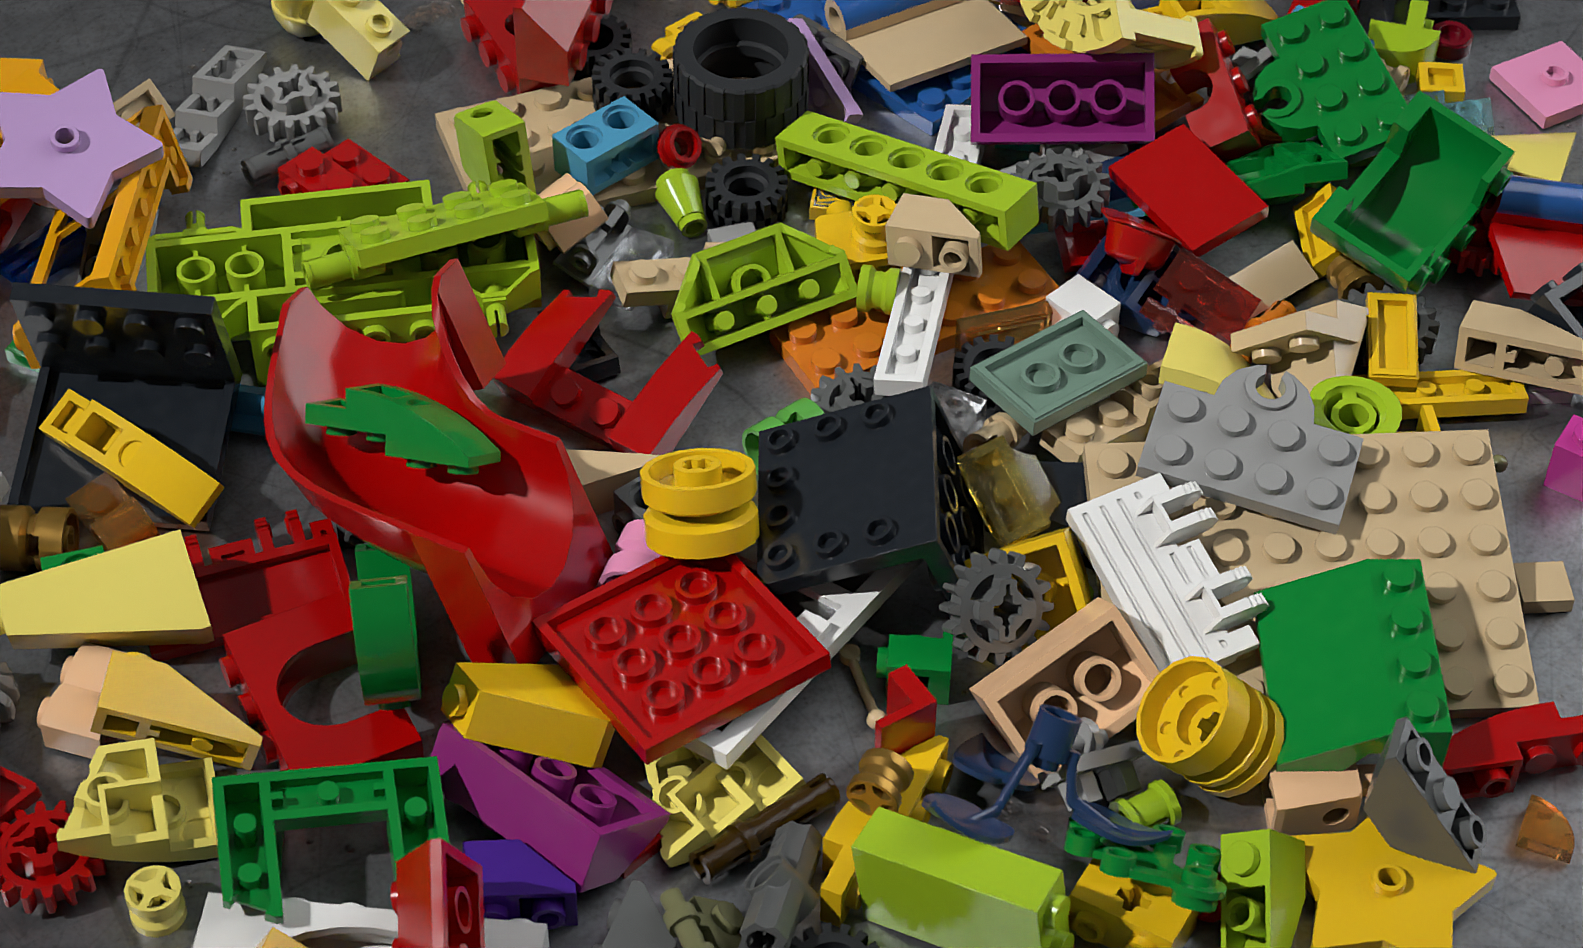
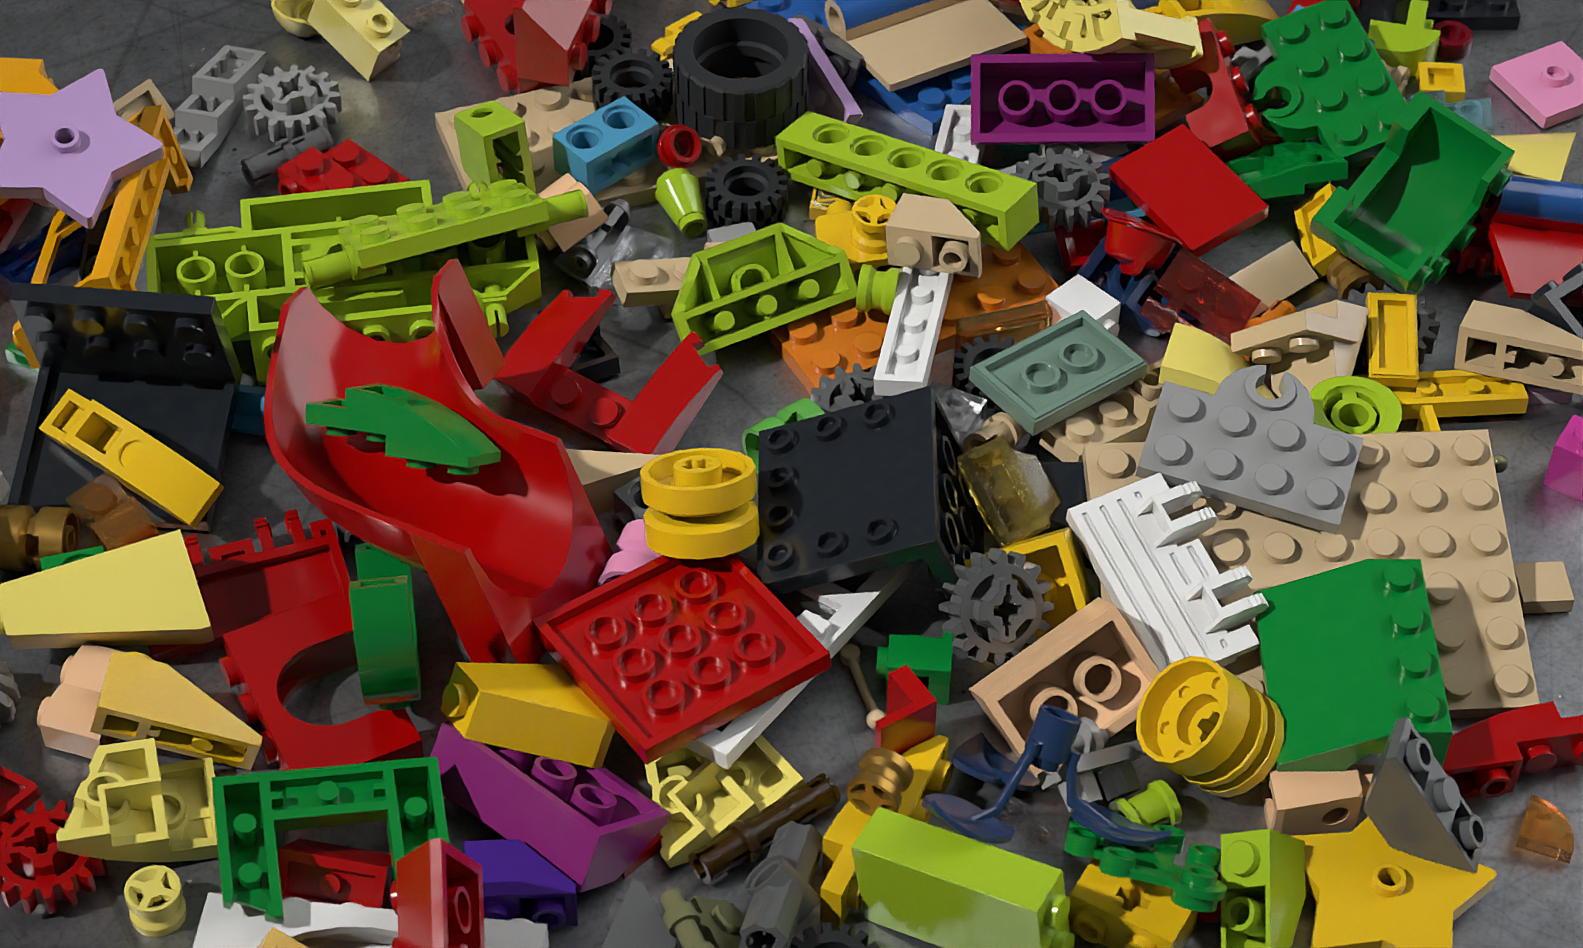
none -> red panel [278,838,393,909]

